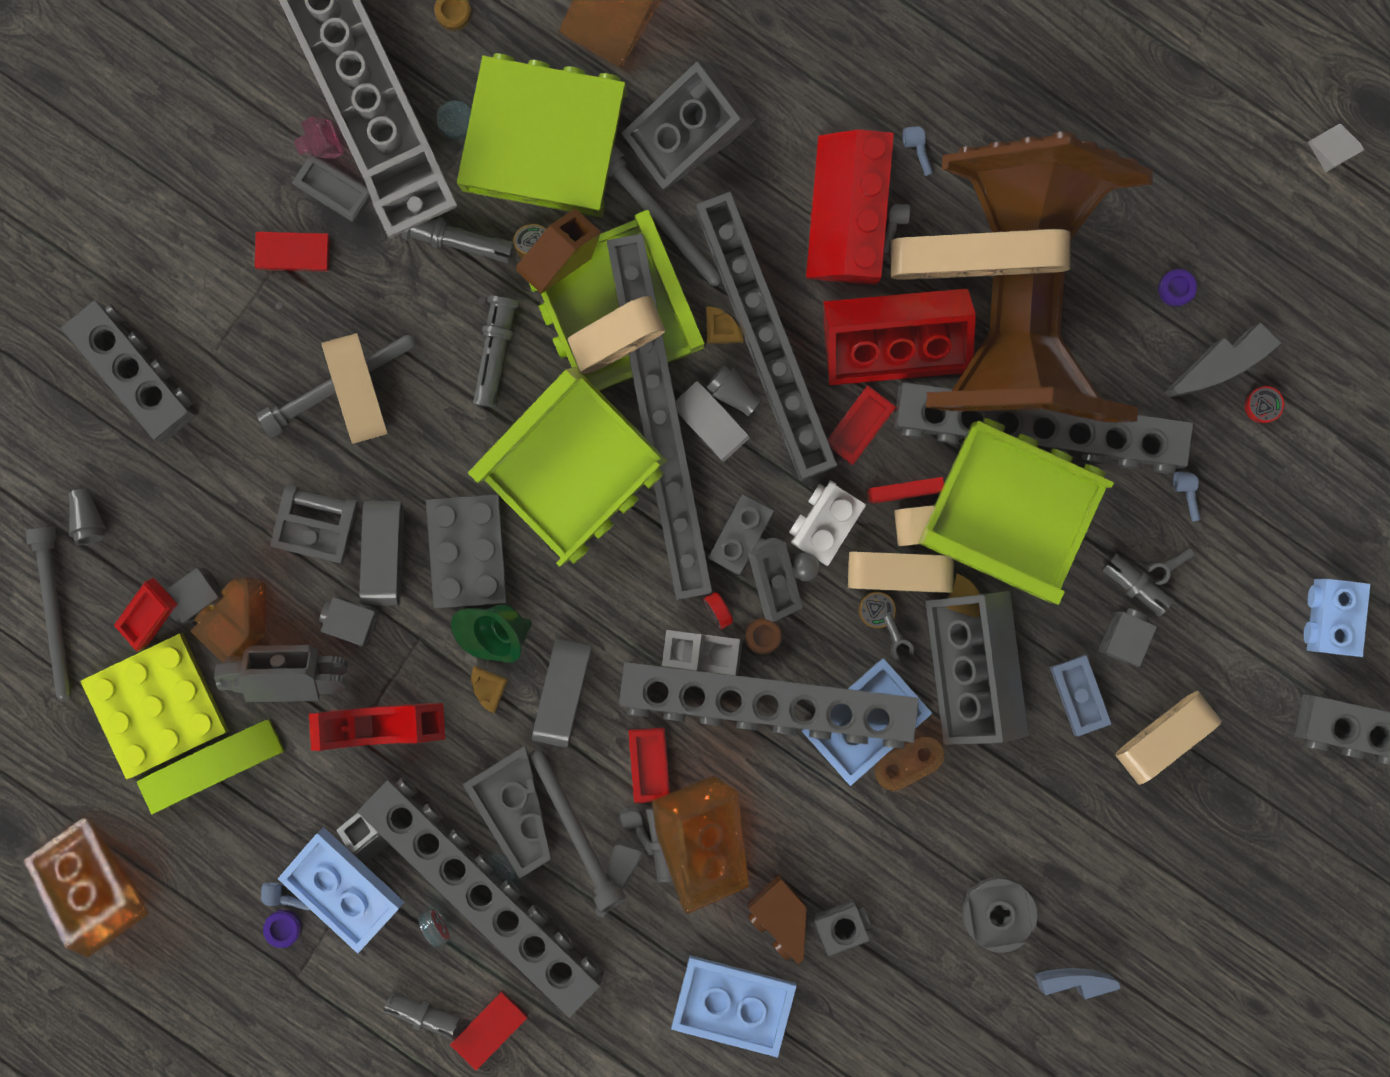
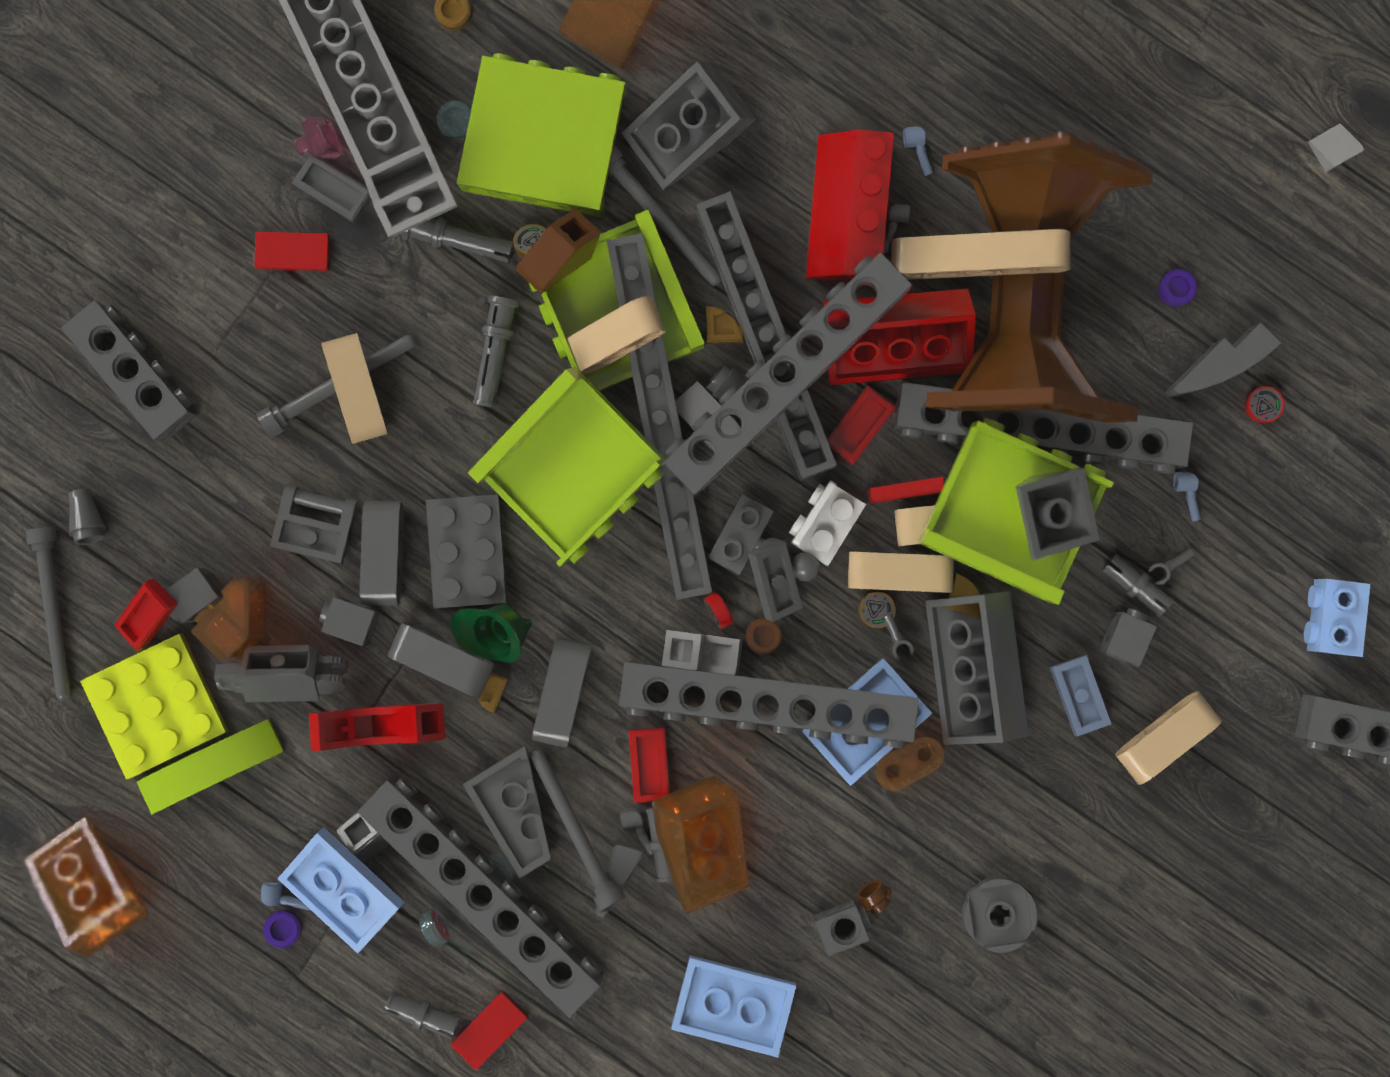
reddish brown slope [748,874,806,965] -> none
sand blue slope [1035,968,1121,999] -> none
none -> dark grey beam [387,622,495,698]
none -> dark grey brick [663,252,912,496]
none -> reddish brown plate [857,880,892,914]
none -> dark grey slope [1016,468,1100,560]

